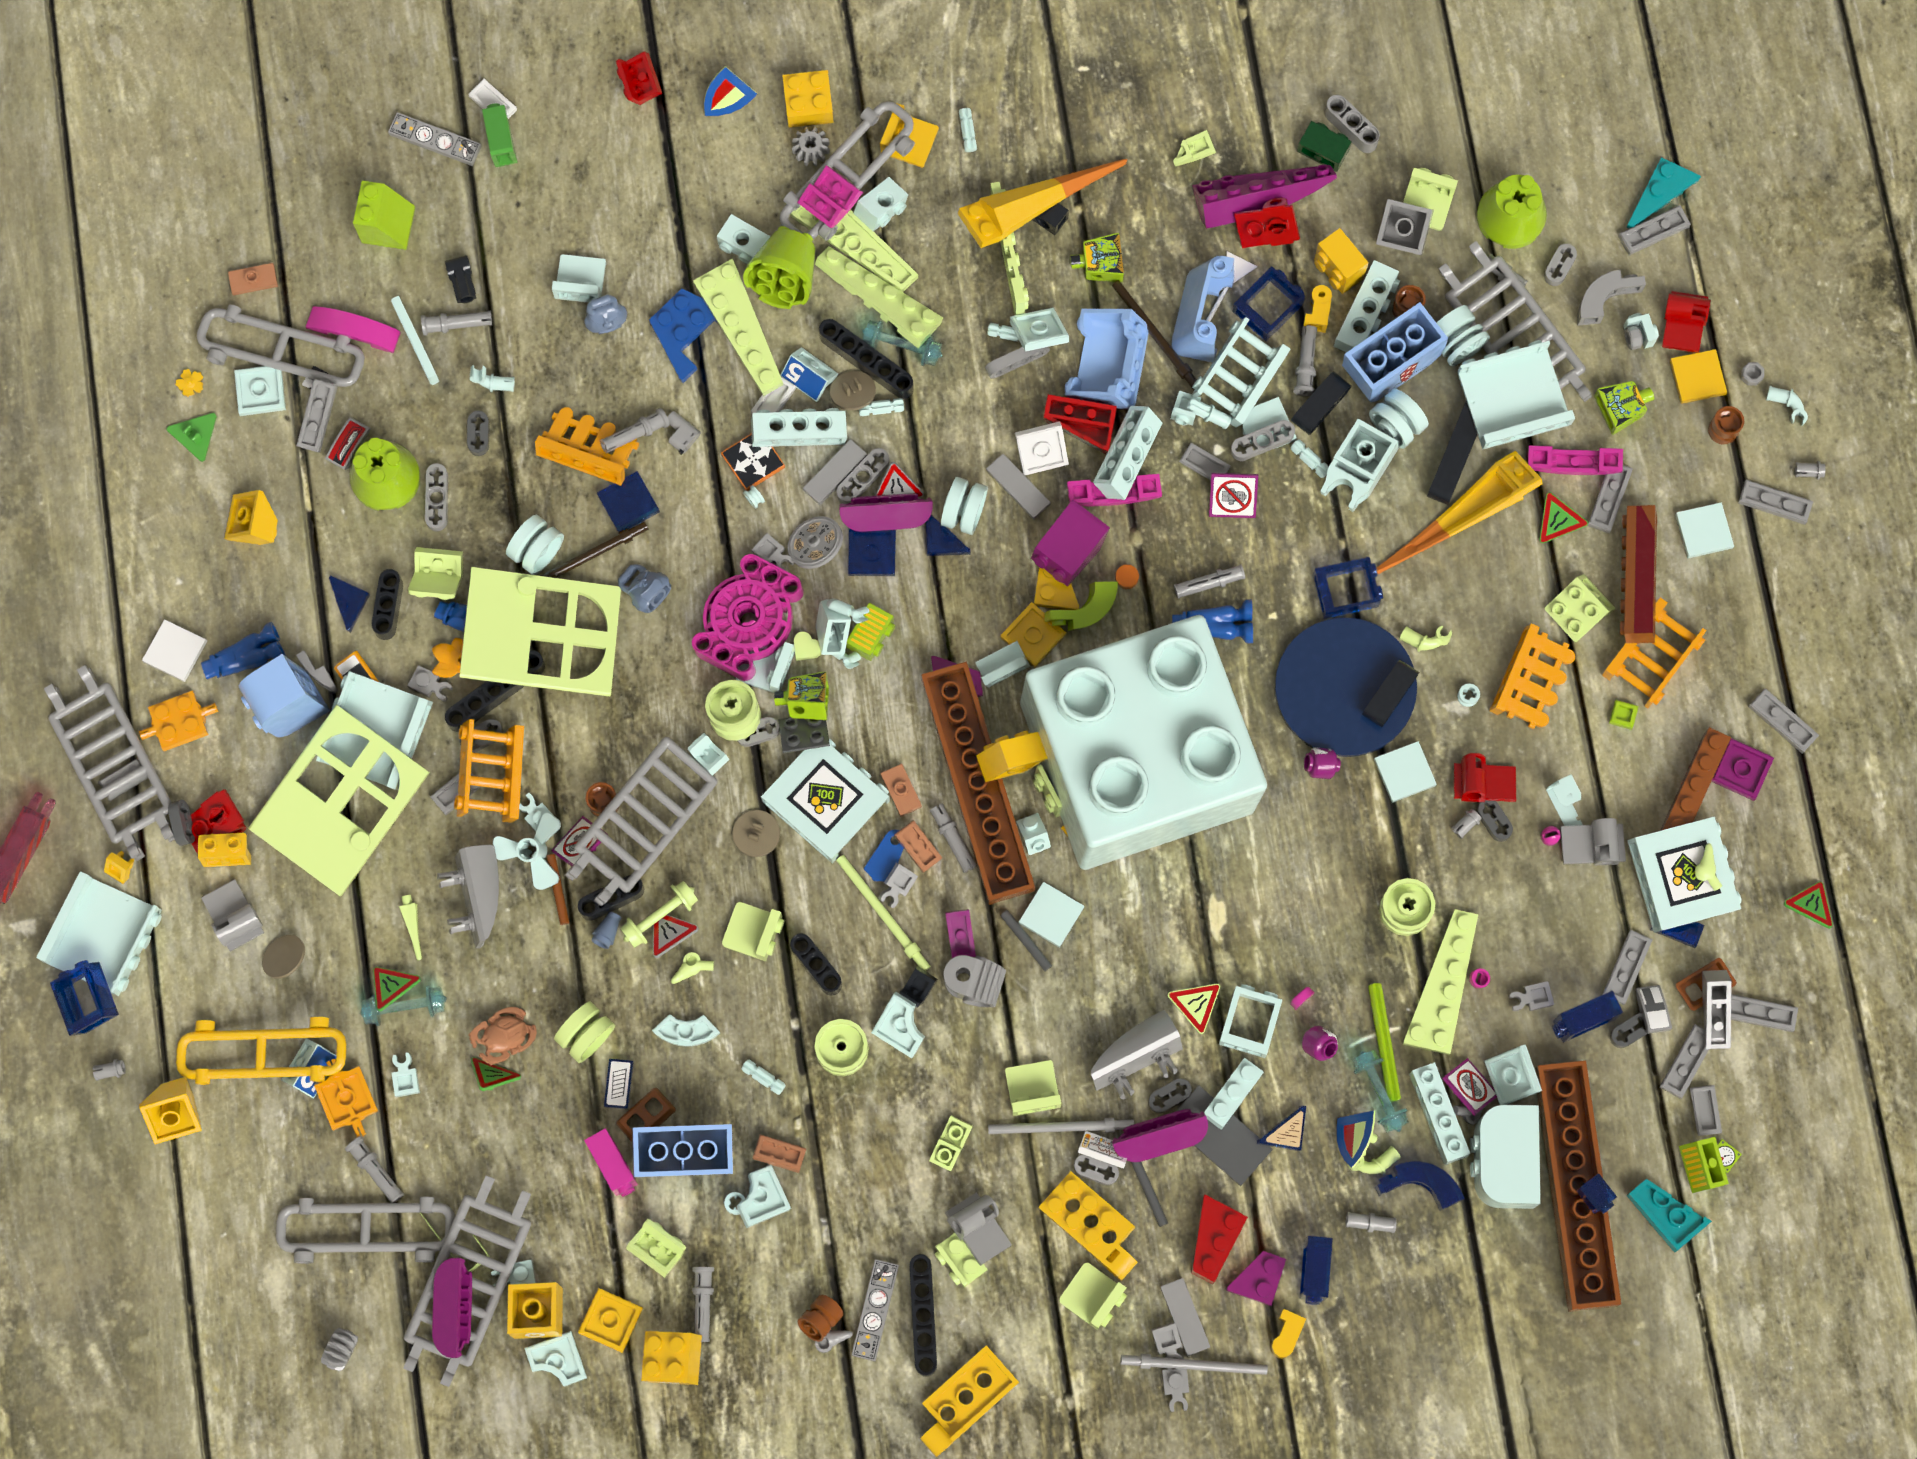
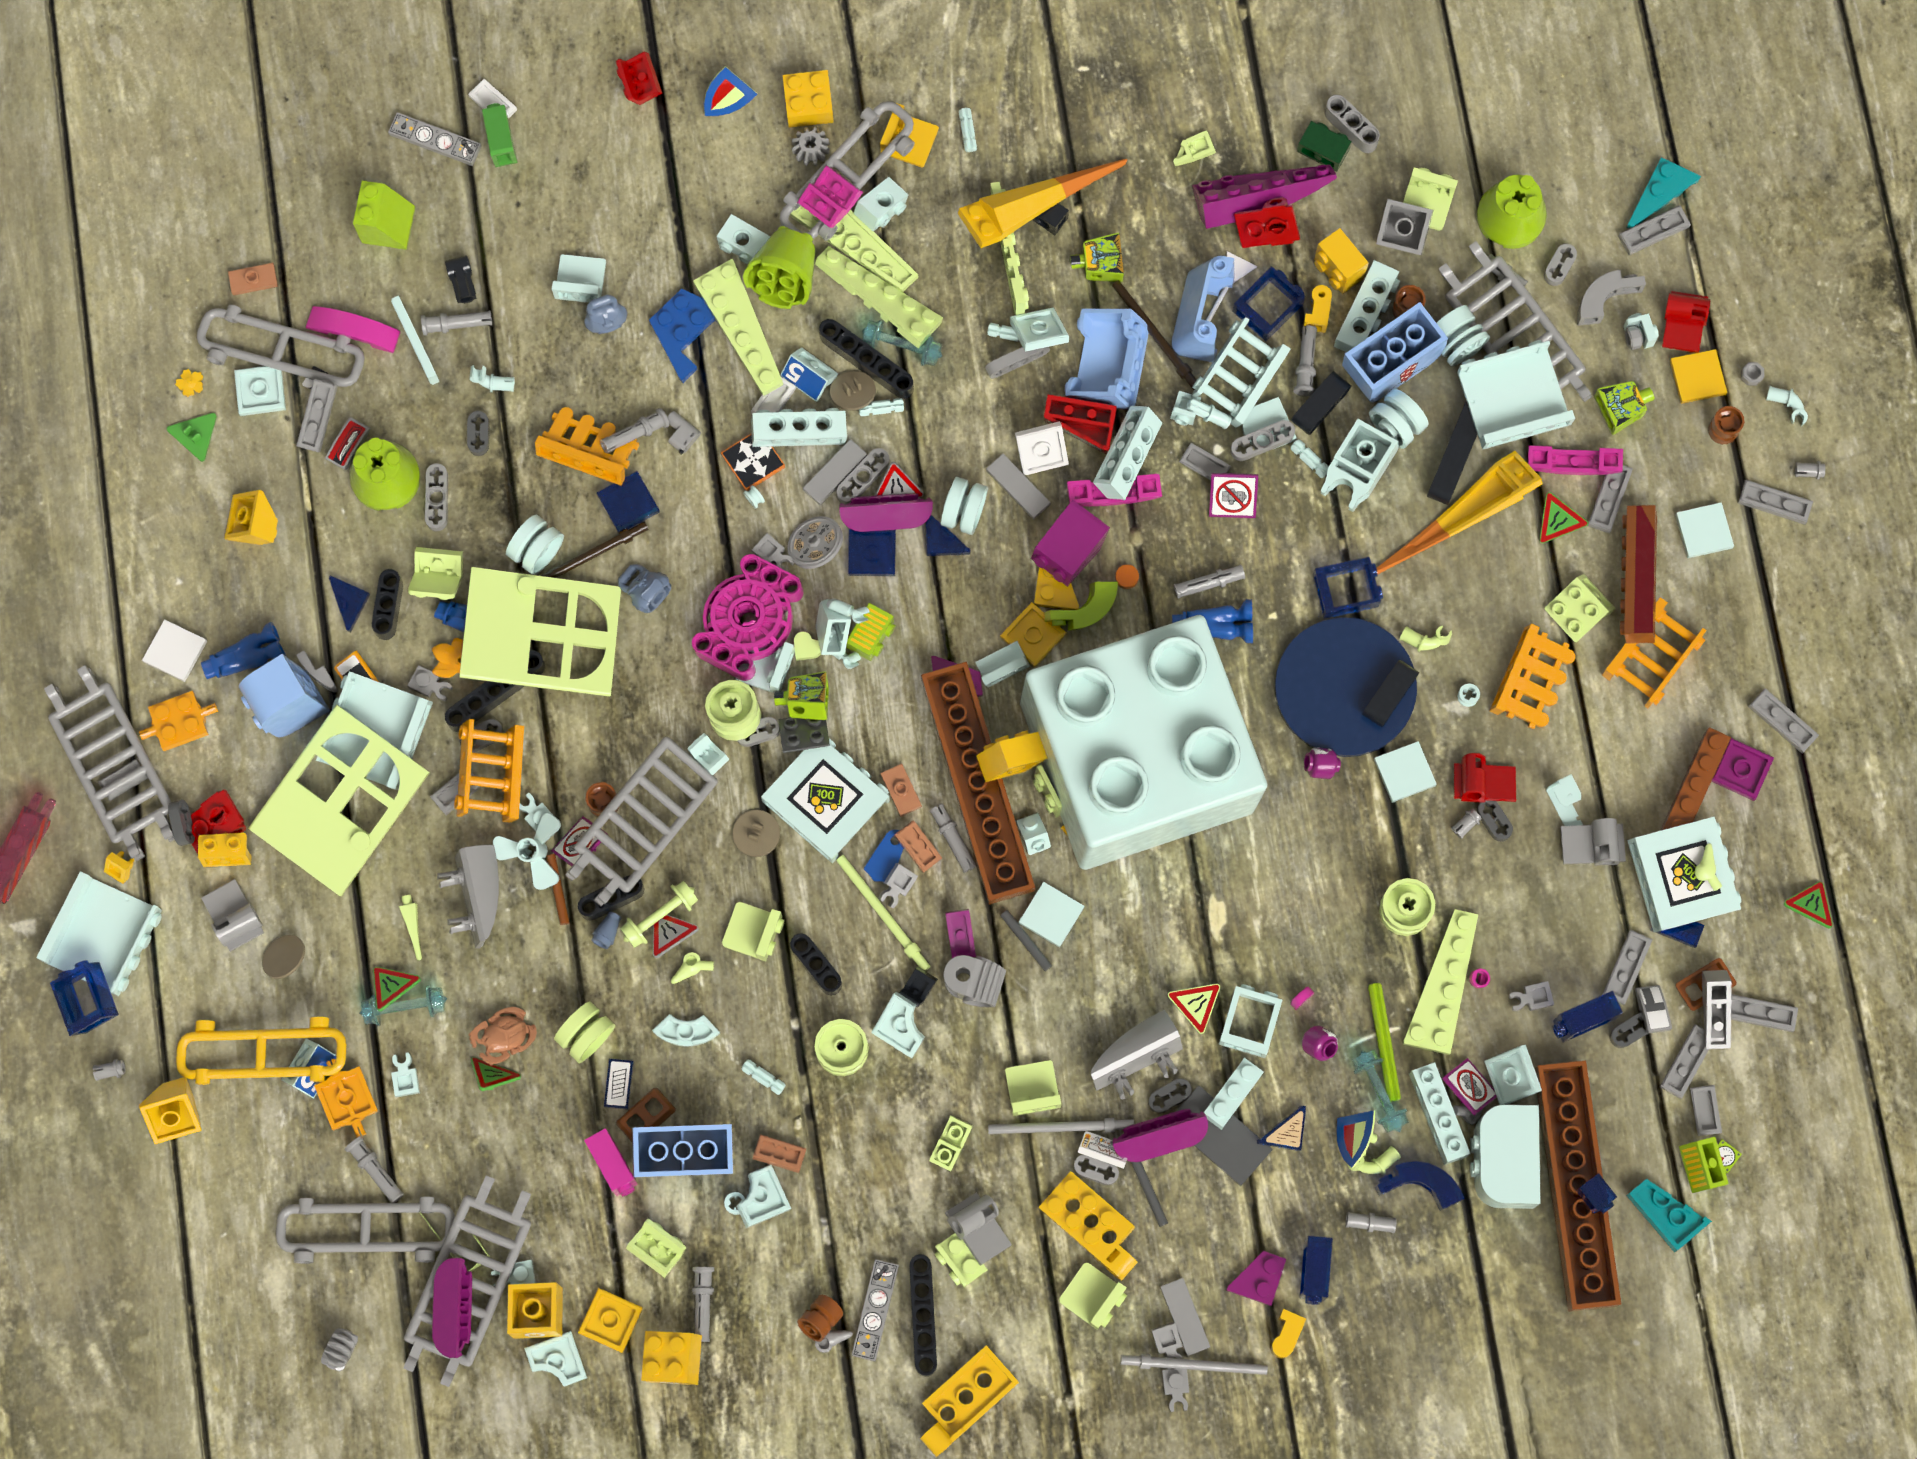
red wedge [1191,1194,1248,1285] -> none
dark pink hinge [1541,826,1561,846] -> none
lime tile [1609,700,1639,730] -> none

